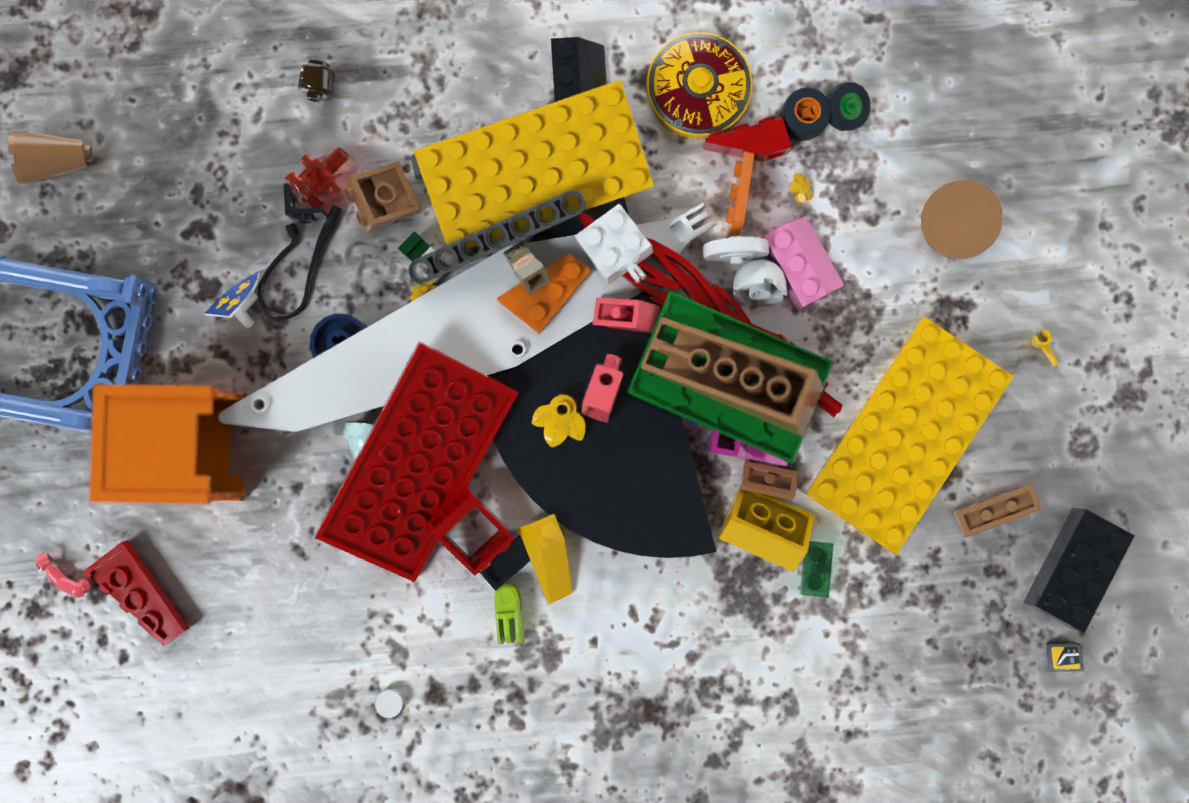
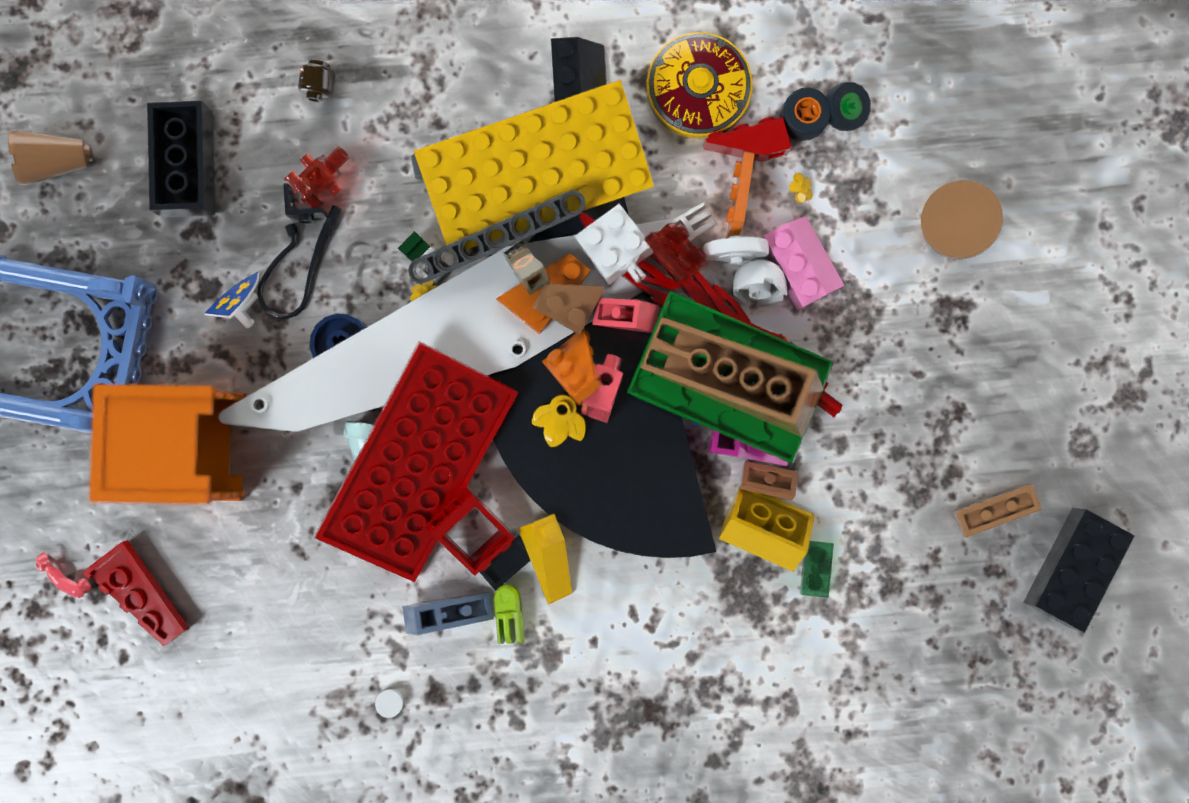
medium nougat plate [345,161,421,233] -> none
yellow plate [805,317,1014,555] -> none
yellow hand [1031,330,1059,367] -> none
slope [1046,641,1084,672] -> none
none -> black brick [147,101,215,217]
none -> sand blue slope [402,592,494,635]
none -> medium nougat wing [532,283,605,335]
none -> orange wing [542,328,601,405]
none -> clear red slope [644,223,709,283]

